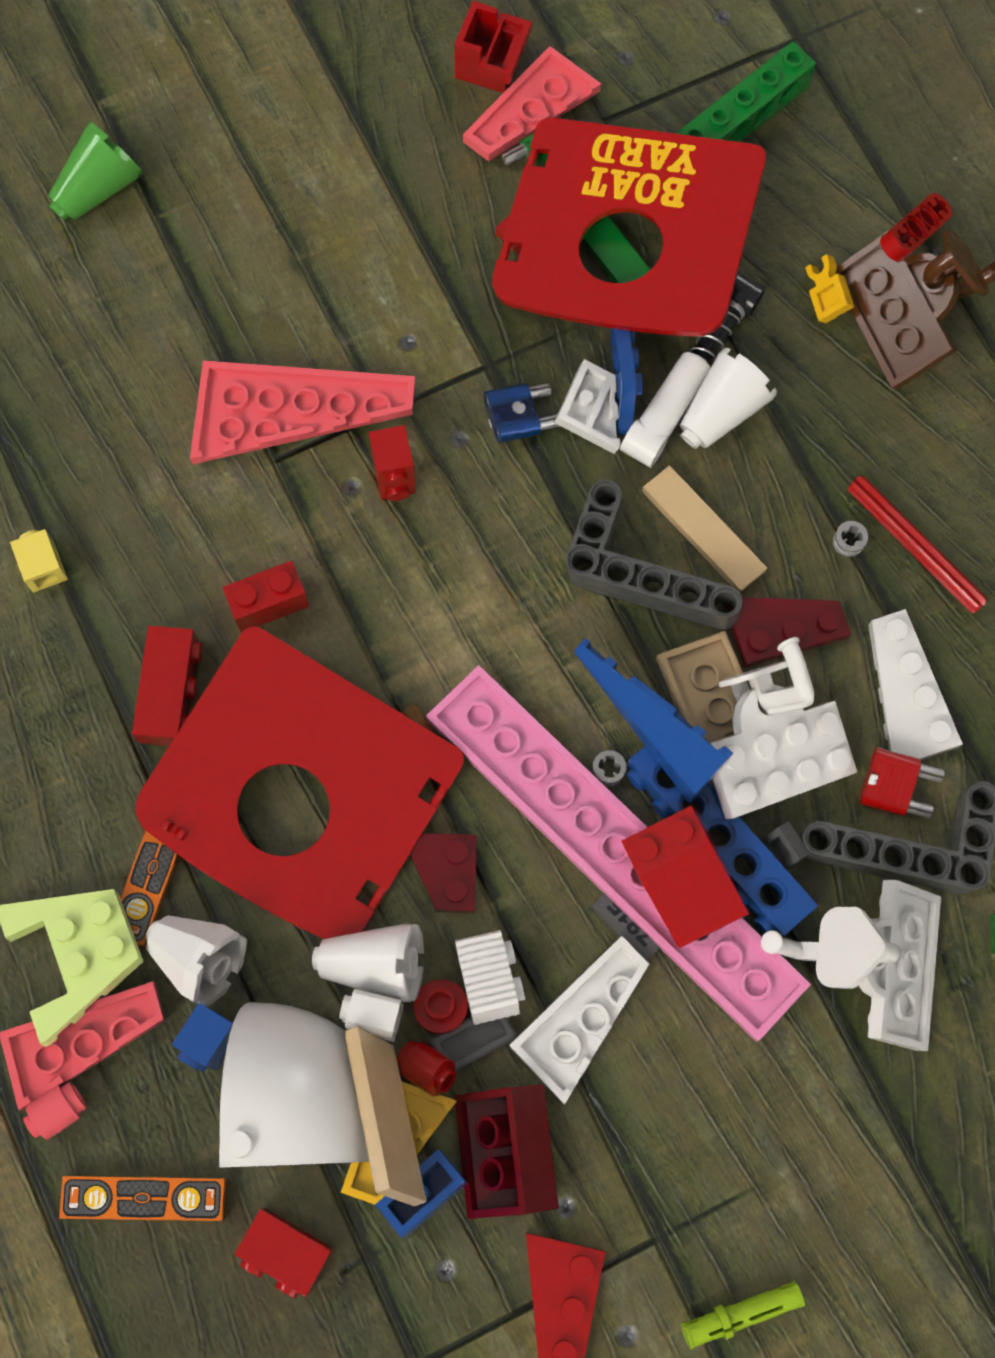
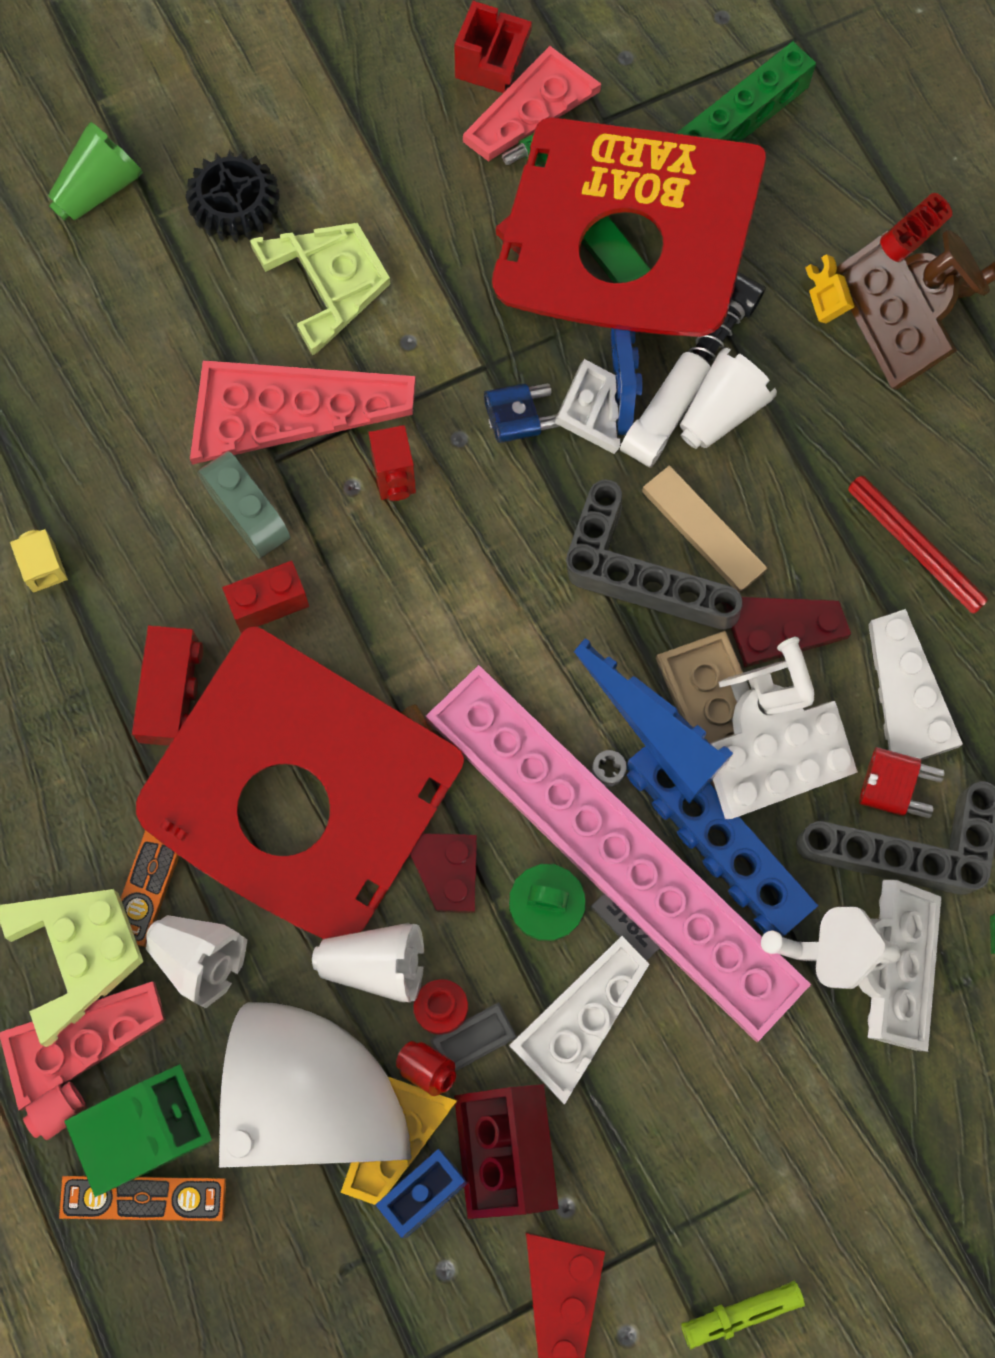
blue brick [172,1002,233,1072] -> none
red brick [234,1207,334,1299] -> none
white brick [339,989,404,1043] -> none
tan tile [345,1026,427,1206] -> none
white brick [455,930,525,1025] -> none
red slope [621,806,749,949] -> none
dark grey plate [761,821,810,870] -> none
light grey bush [832,521,868,557] -> none
none -> green slope [64,1064,212,1198]
none -> black gear [186,149,280,243]
none -> sand green brick [197,451,291,559]
none -> yellowish green wing [250,223,390,355]
none -> green tile [509,864,585,941]

